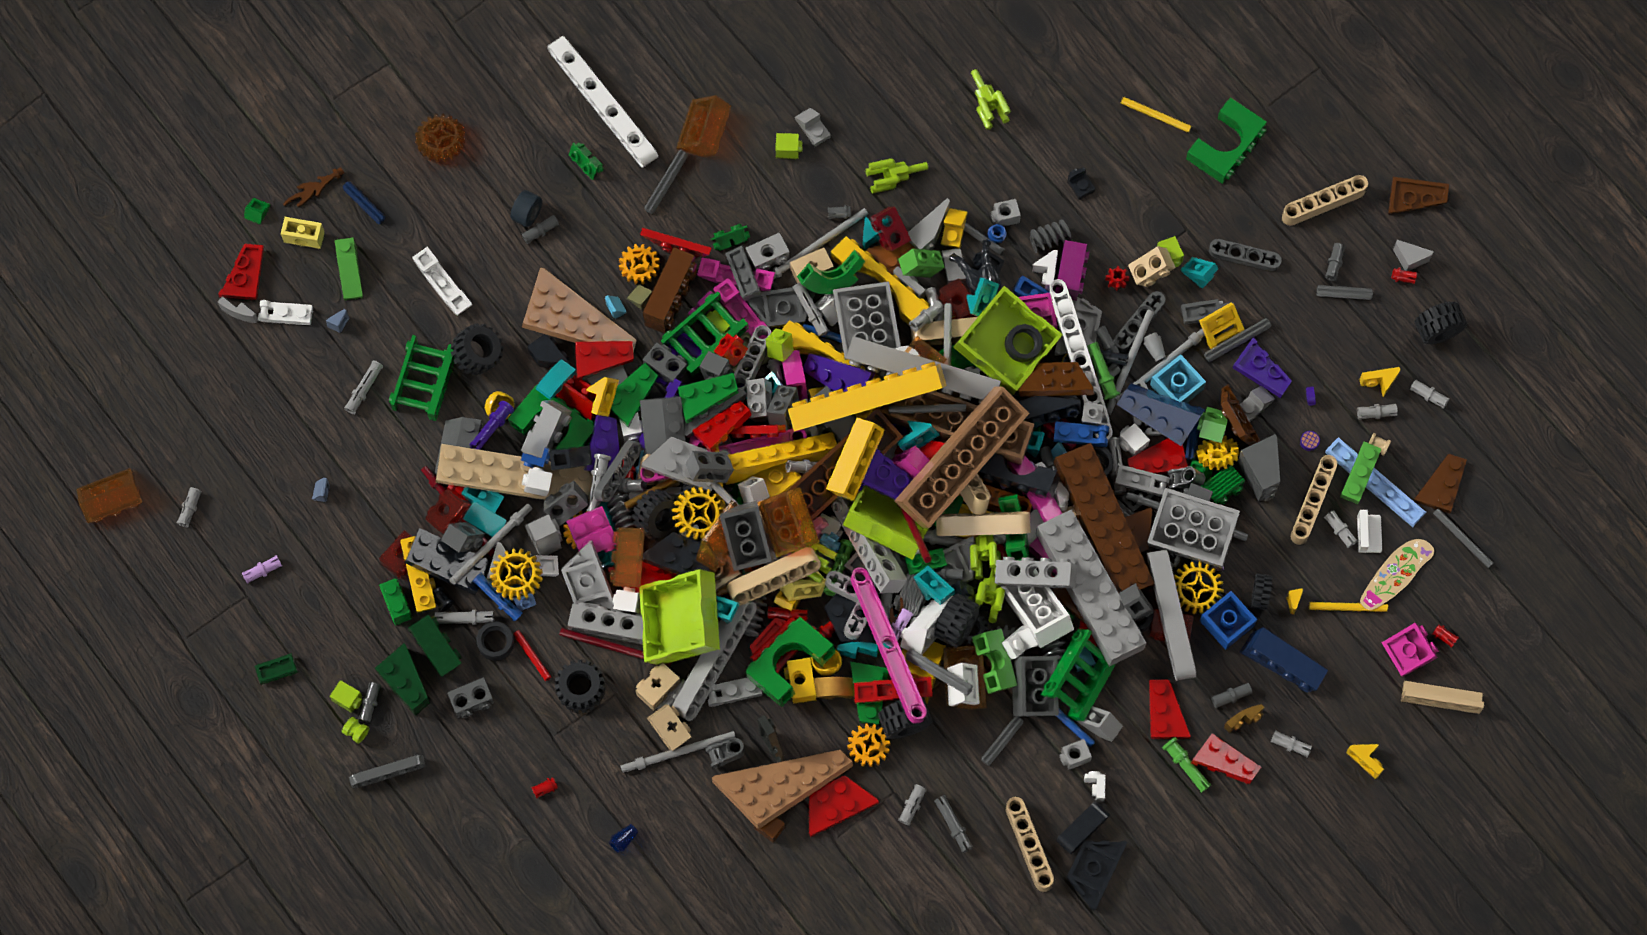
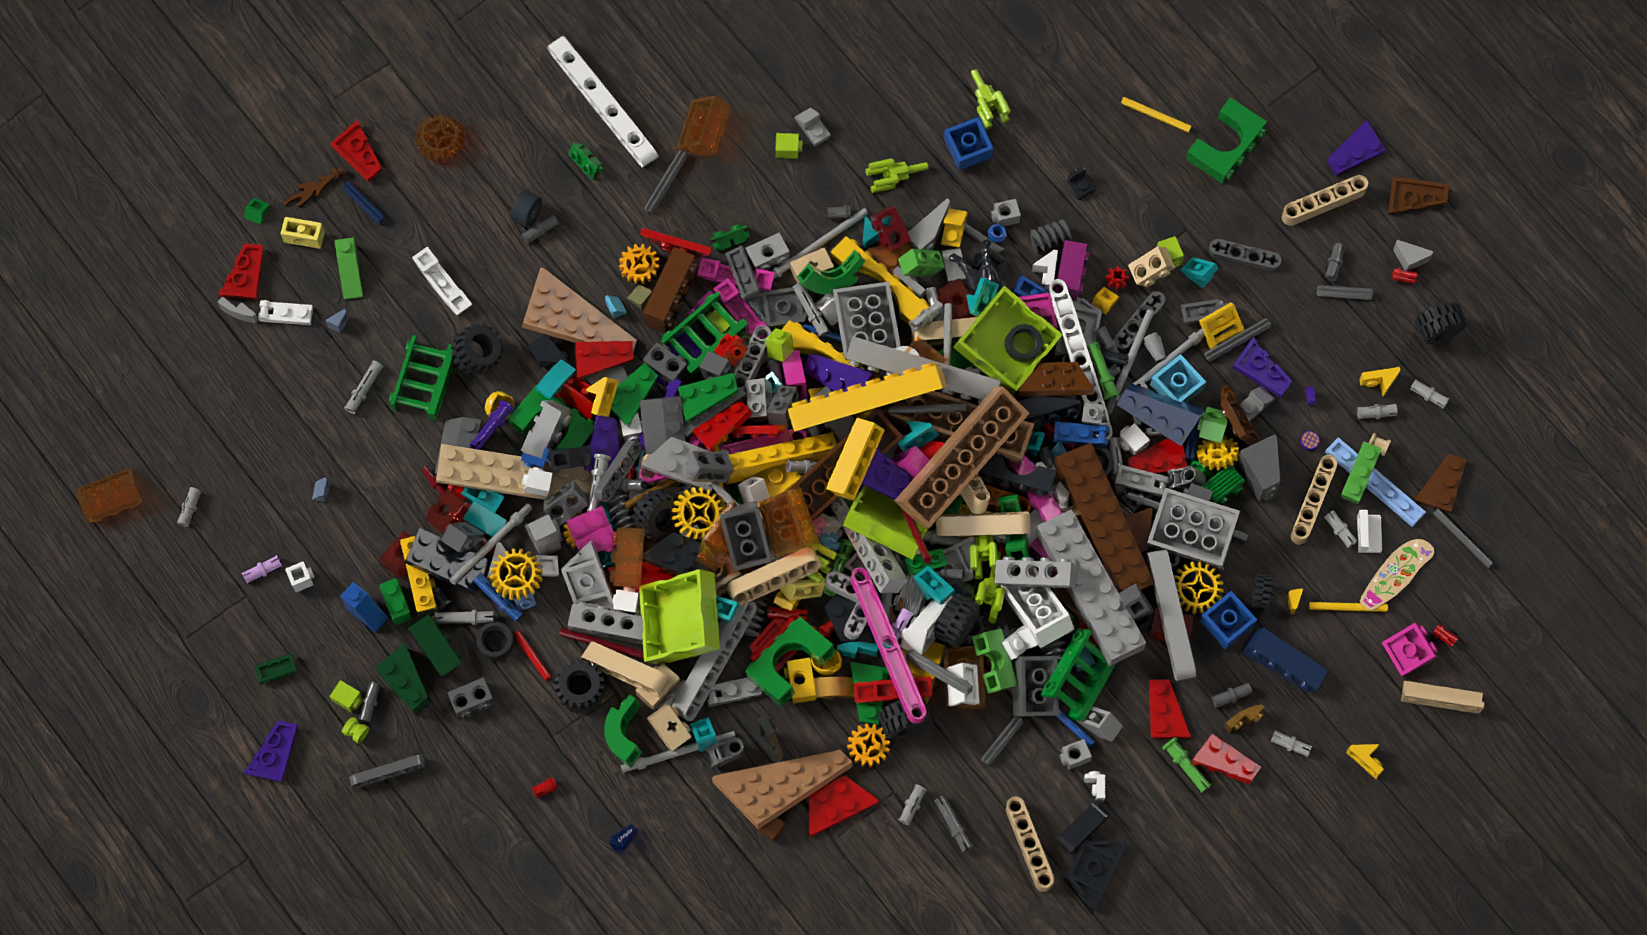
none -> dark purple wing [243,720,298,783]
none -> white brick [285,562,315,592]
none -> red wing [330,120,382,183]
none -> blue slope [340,582,388,633]
none -> tan beam [581,642,669,696]
none -> green arch [604,695,642,768]
none -> teal slope [690,718,718,752]
none -> blue brick [944,117,993,171]
none -> yellow slope [1091,287,1119,314]
none -> dark purple wing [1327,120,1385,176]

